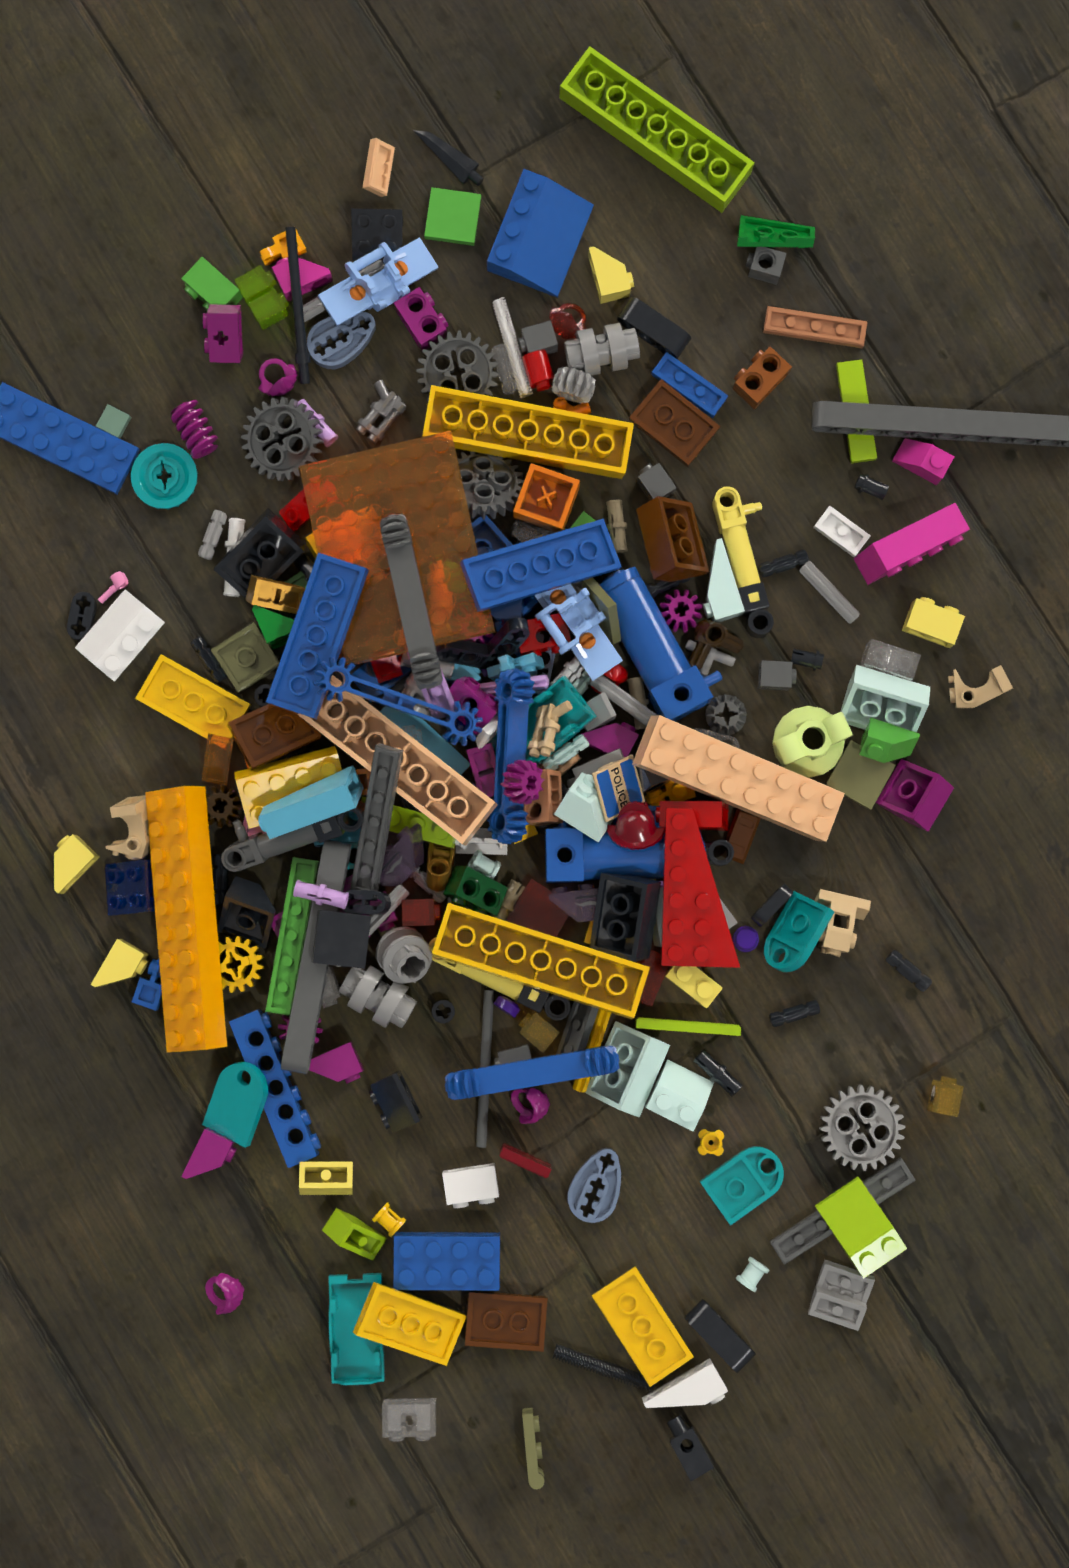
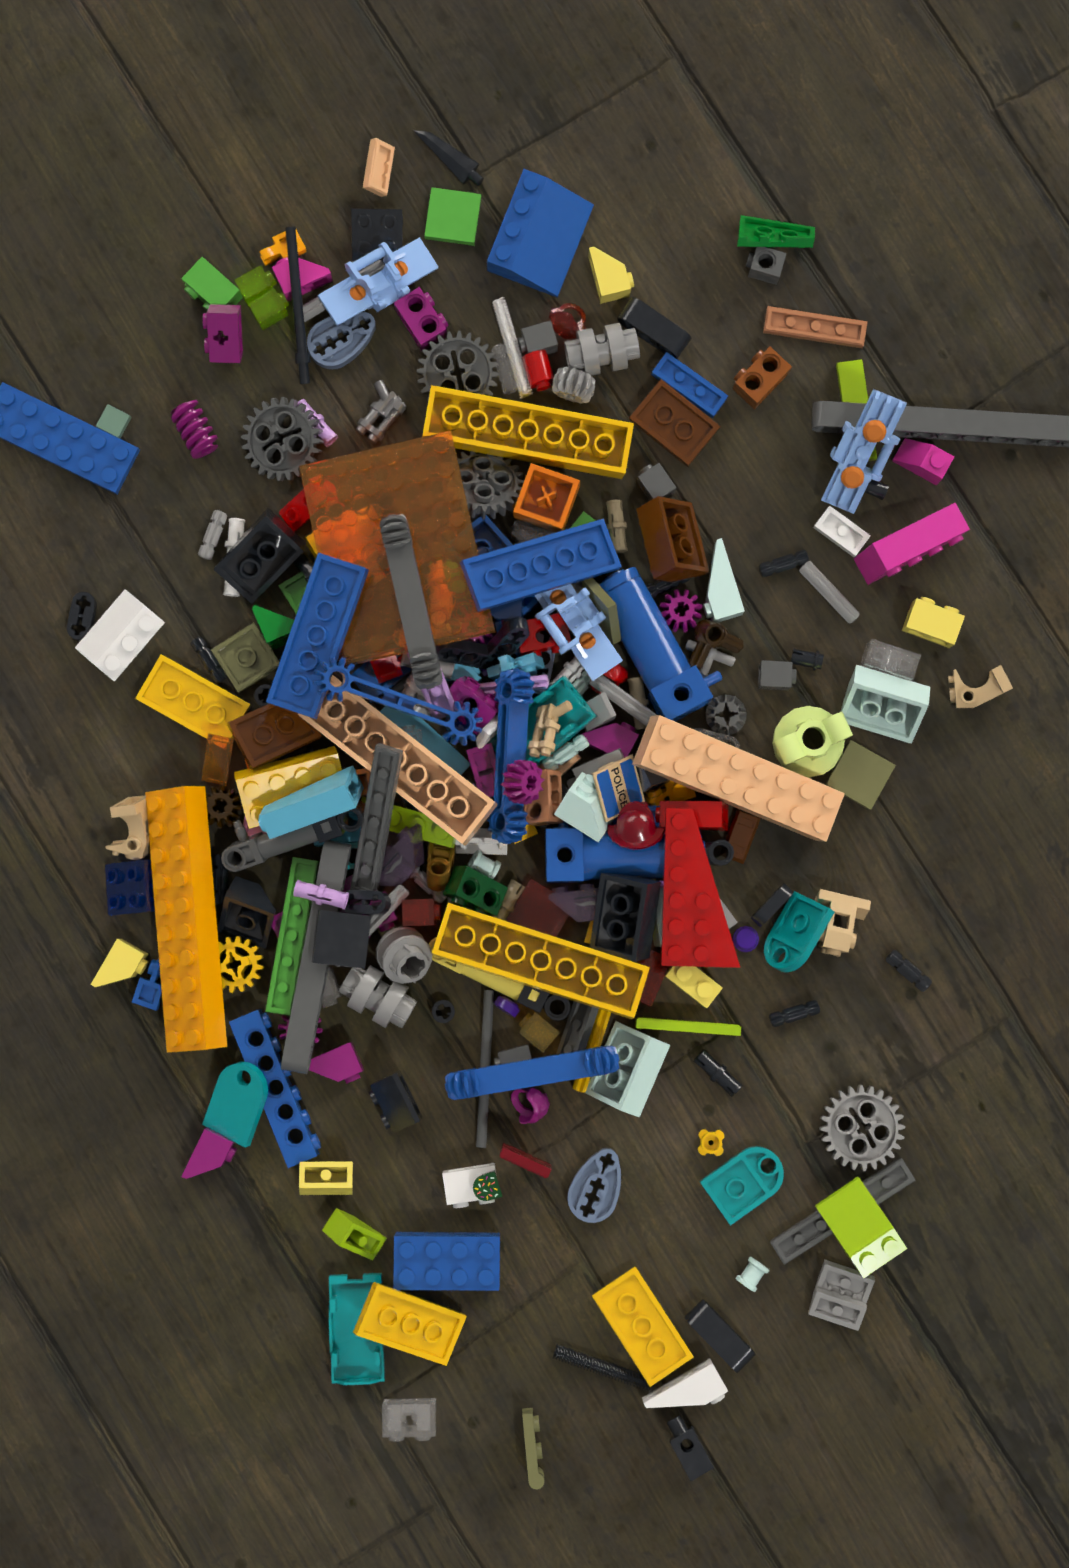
light yellow slope [54,834,100,894] -> none
bright pink hand [98,571,128,604] -> none
teal gear [131,443,198,510] -> none
magenta piece [205,1273,244,1315] -> none
pearl gold brick [246,575,305,614] -> none
magenta piece [259,358,297,396] -> none
yellow bush [372,1203,406,1237] -> none
reddish brown plate [465,1291,548,1352] -> none
orange arm [553,397,591,415] -> none
lime brick [559,46,754,213] -> none
light aqua slope [645,1059,714,1131] -> none
light yellow piece [712,487,774,638] -> none
bright green slope [859,718,920,763] -> none
magenta slope [875,759,954,831] -> none
clear yellow brick [927,1076,964,1117] -> none
none -> dark green tile [473,1170,503,1201]
none -> light blue piece [821,389,907,514]

